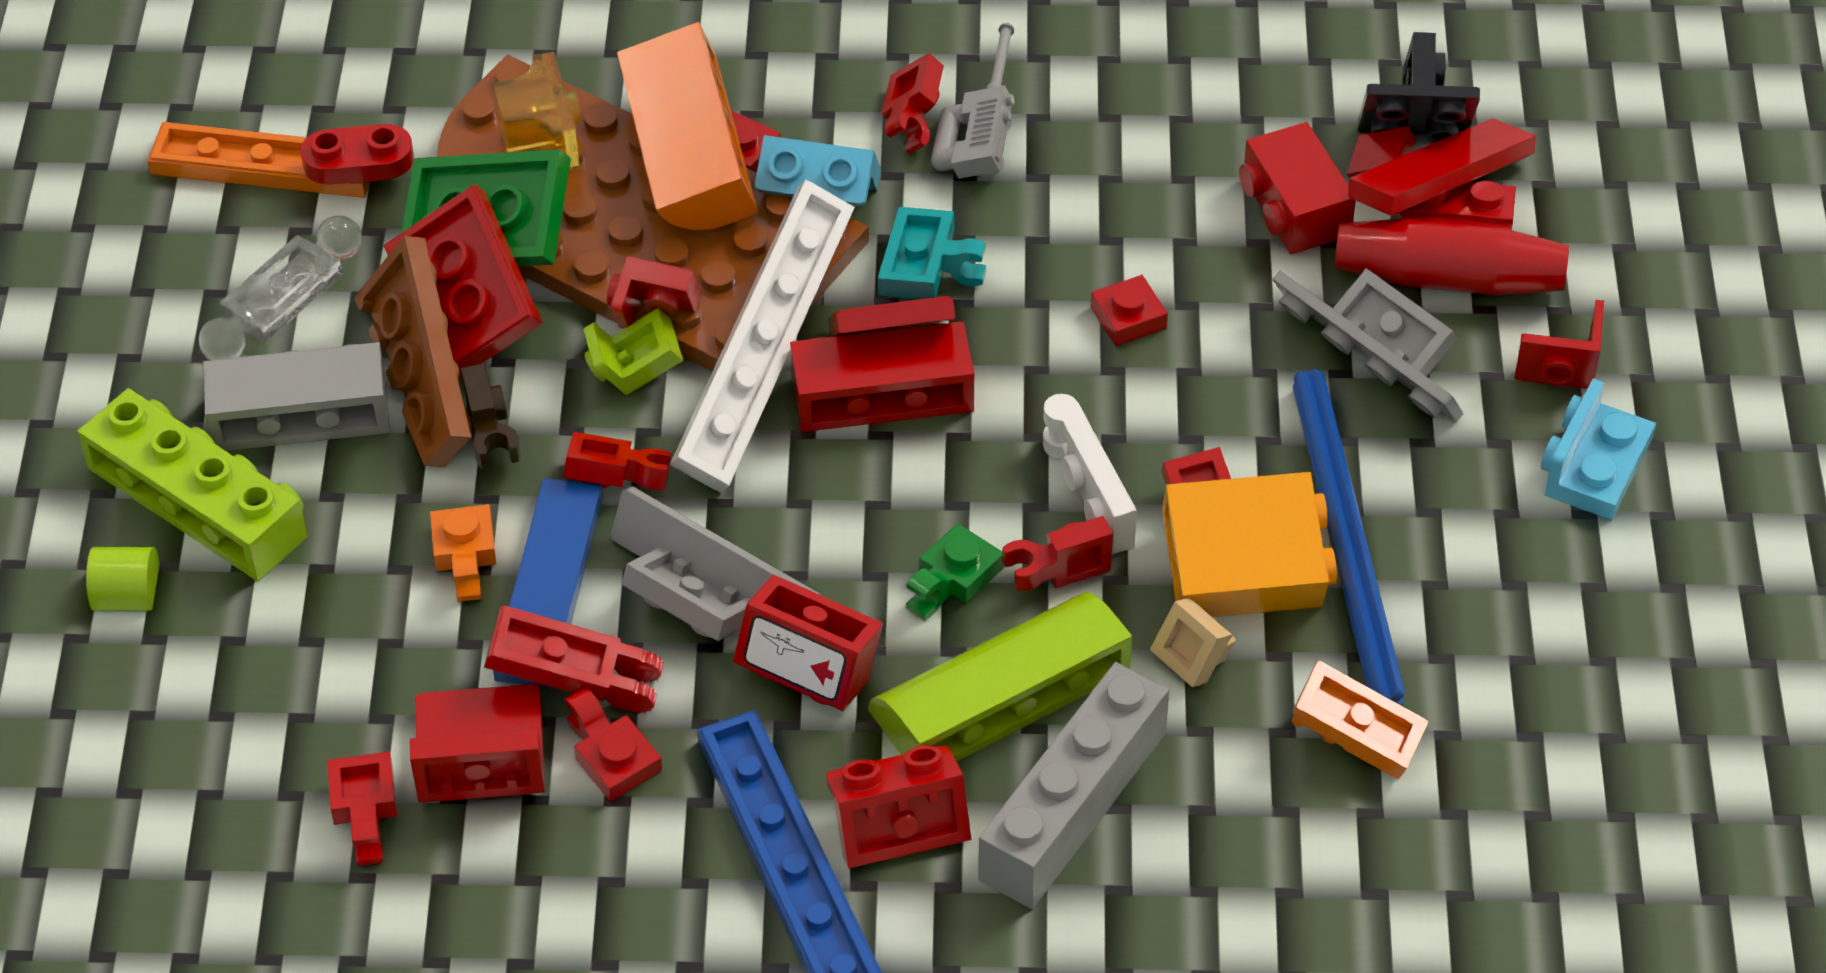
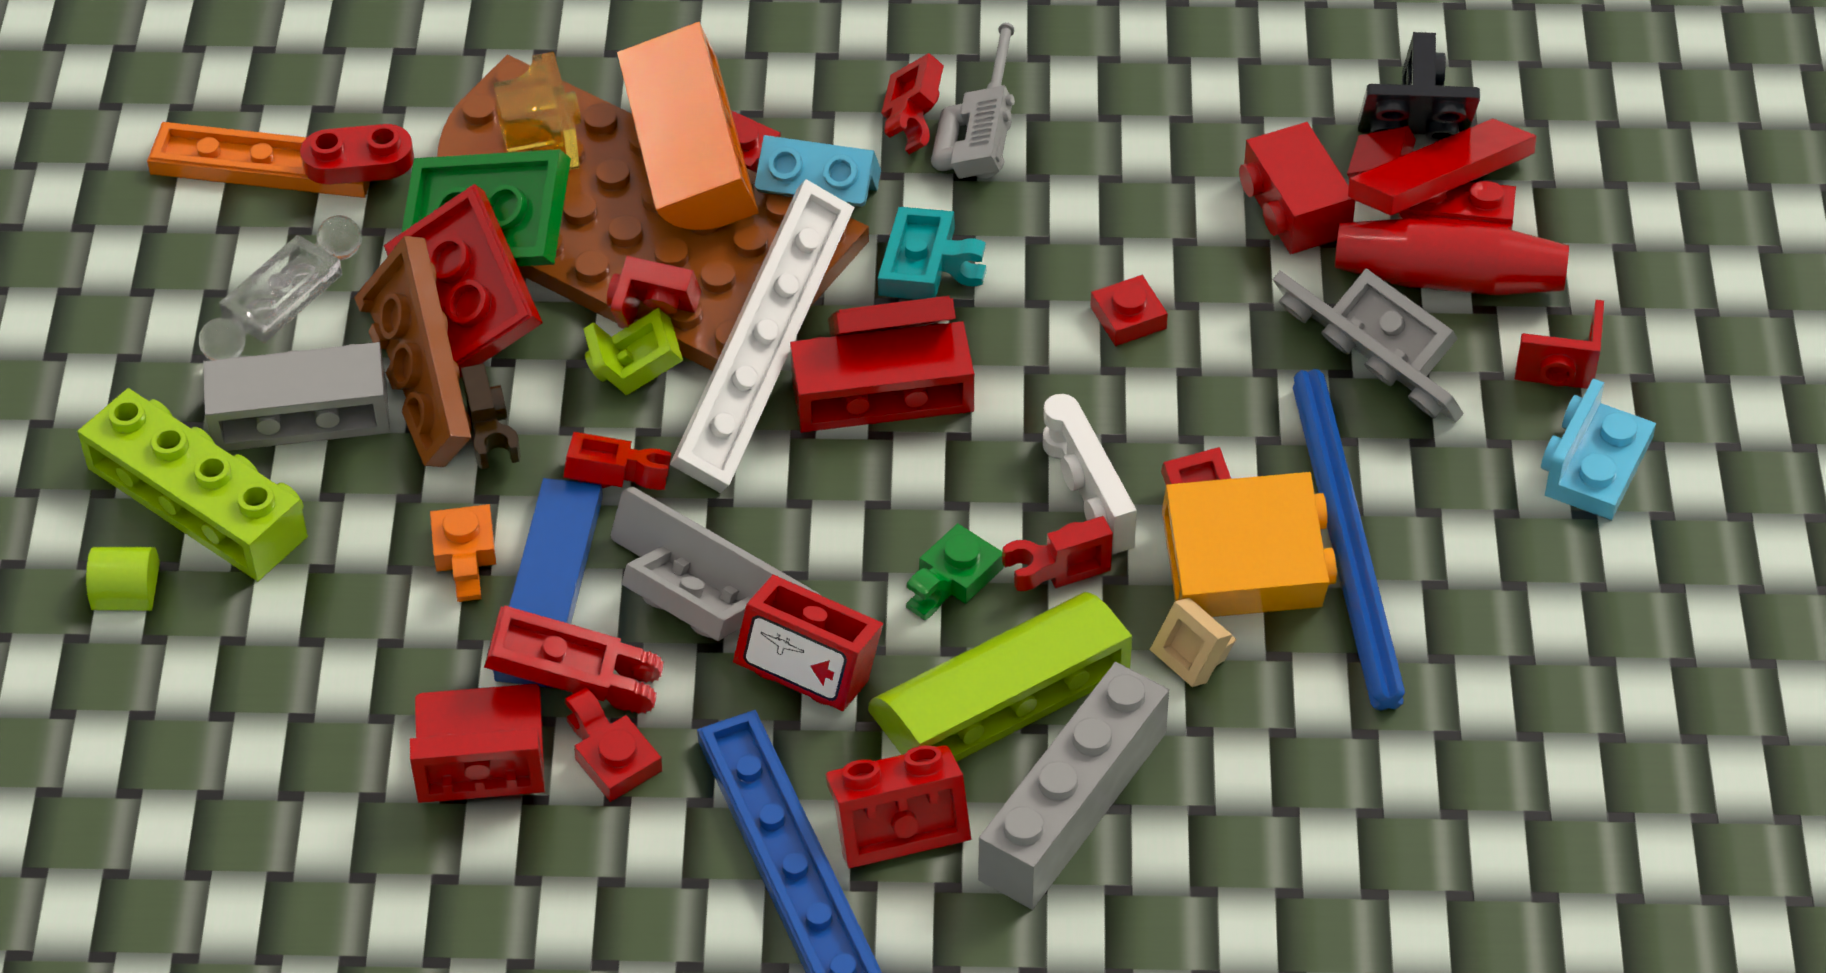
red plate [327,751,397,866] -> none
plate [1292,660,1428,779] -> none

